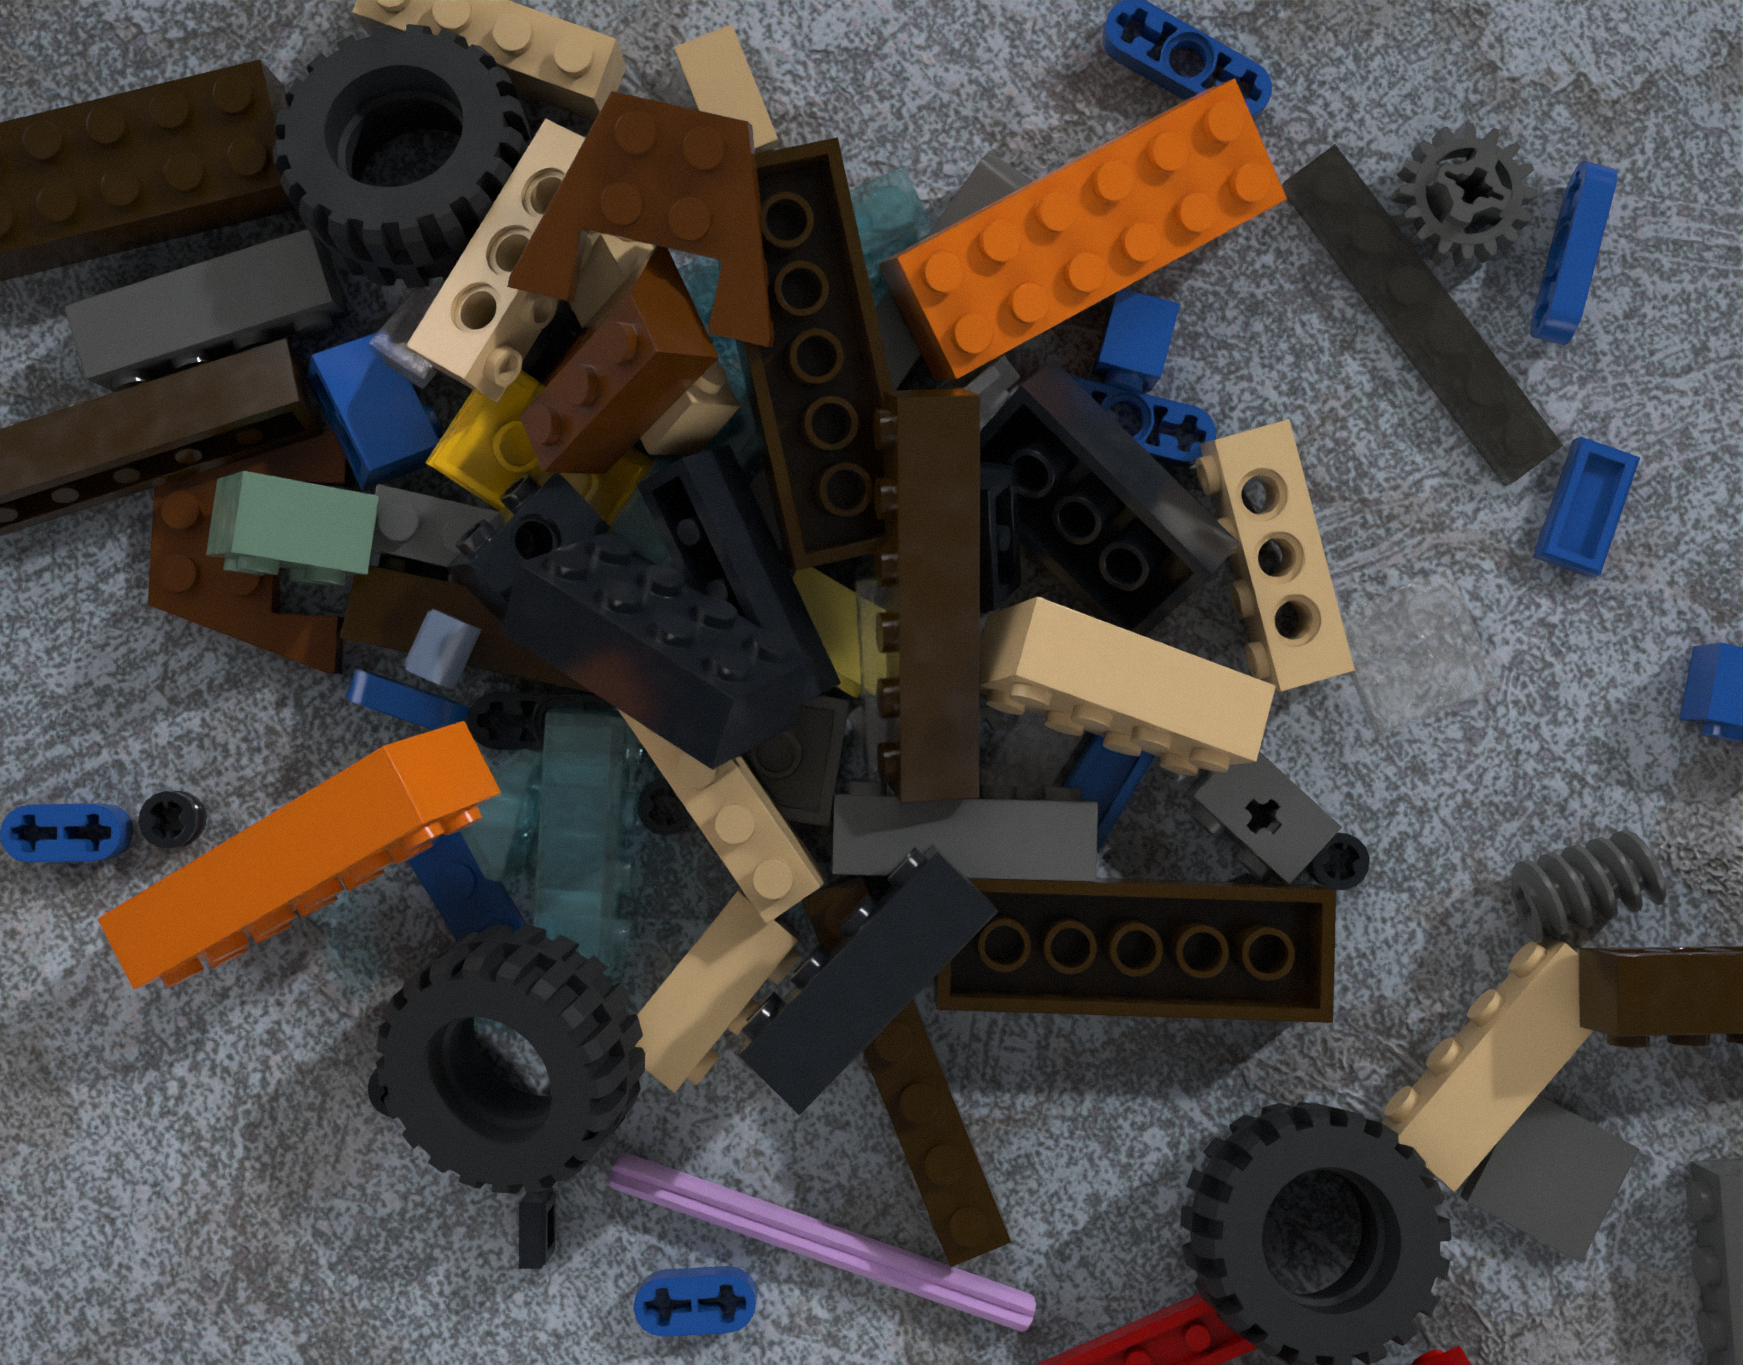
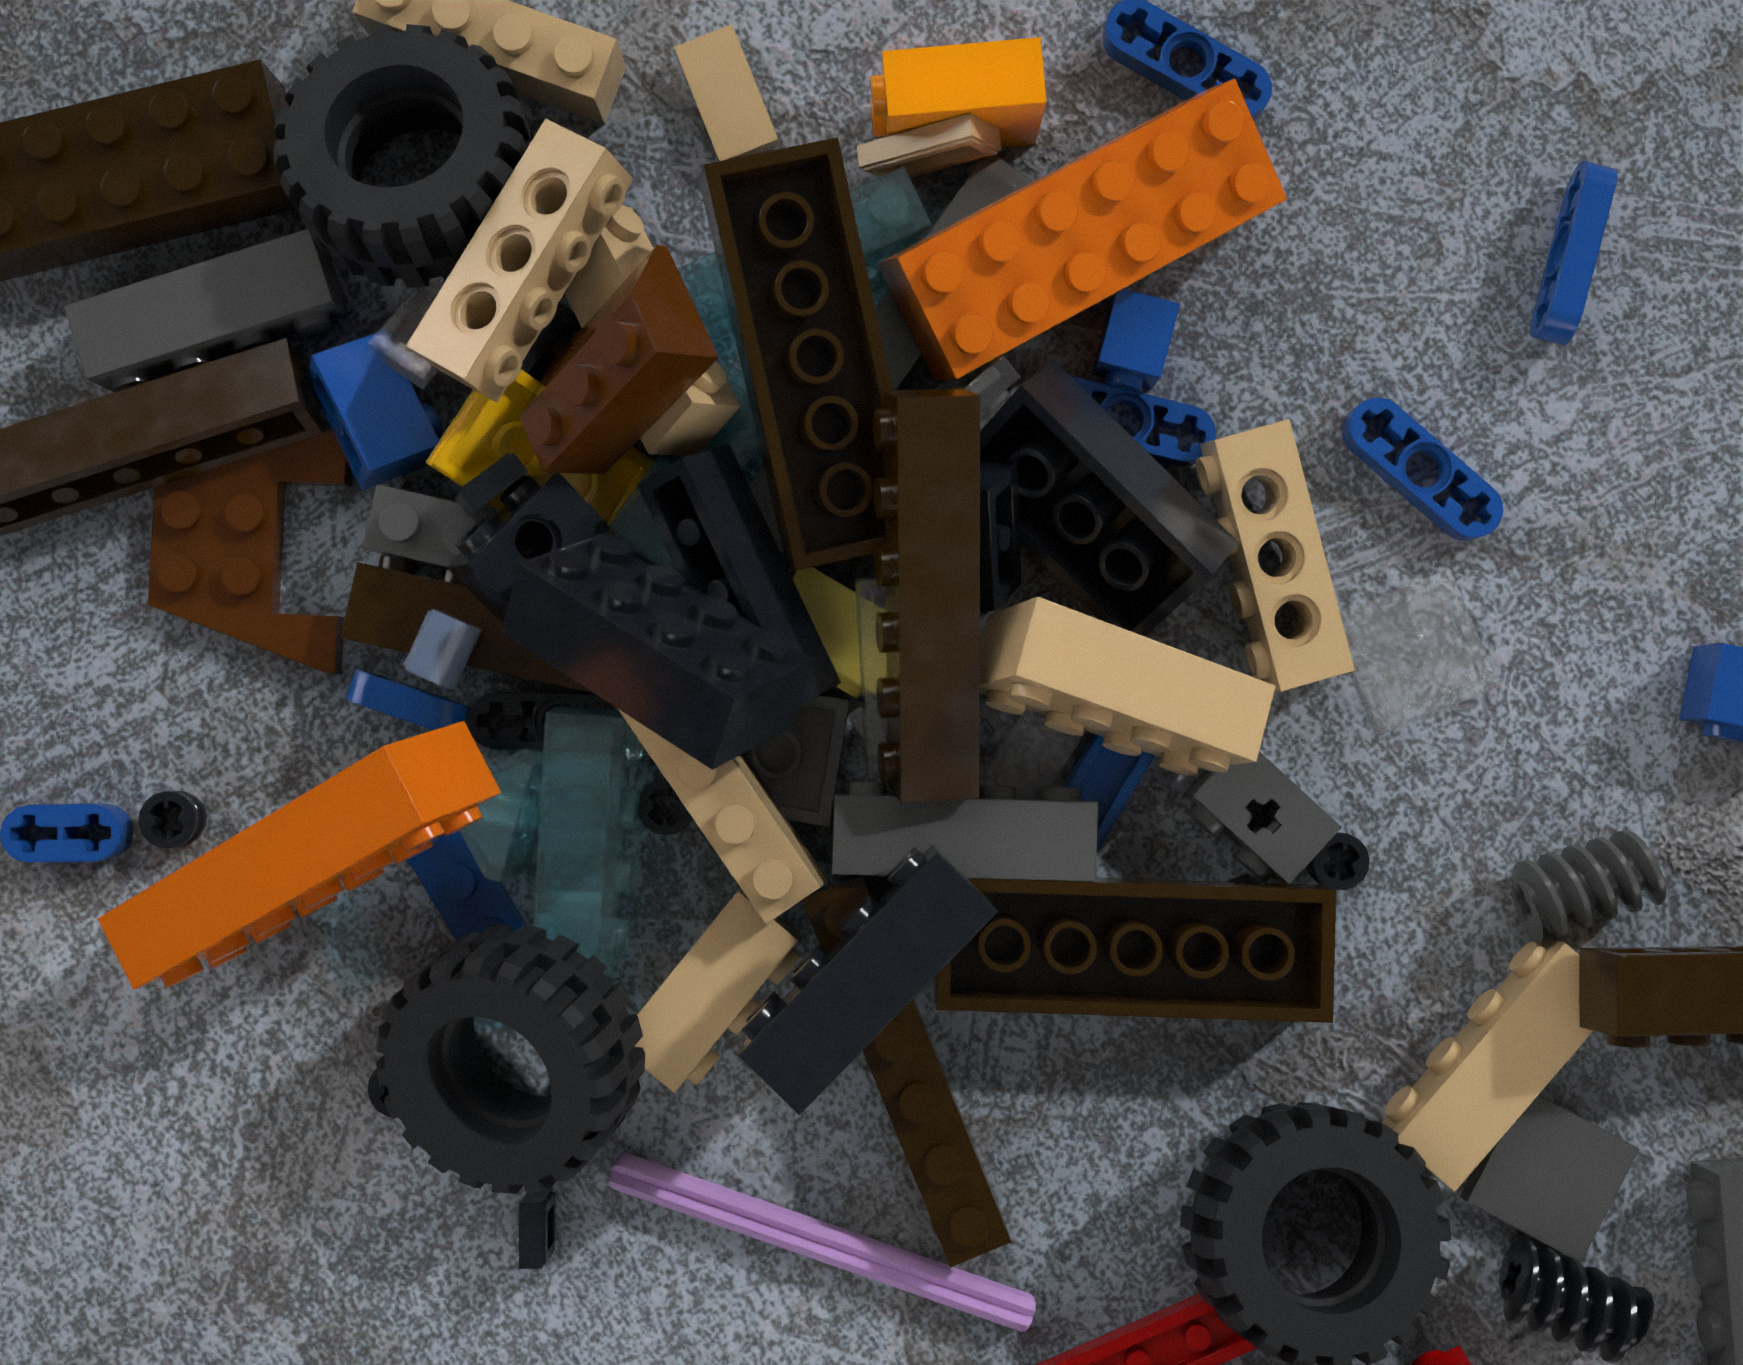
sand green brick [206,471,379,586] -> none
reddish brown wing [507,91,774,348] -> none
blue beam [634,1266,758,1337] -> none
clear smoke plate [1282,144,1563,486] -> none
dark grey gear [1392,123,1538,267] -> none
blue tile [1533,436,1640,578] -> none
none -> black tile [455,452,528,516]
none -> tan tile [857,113,1002,183]
none -> light orange brick [870,37,1047,148]
none -> blue beam [1342,397,1503,541]
none -> black piece [1499,1238,1655,1364]

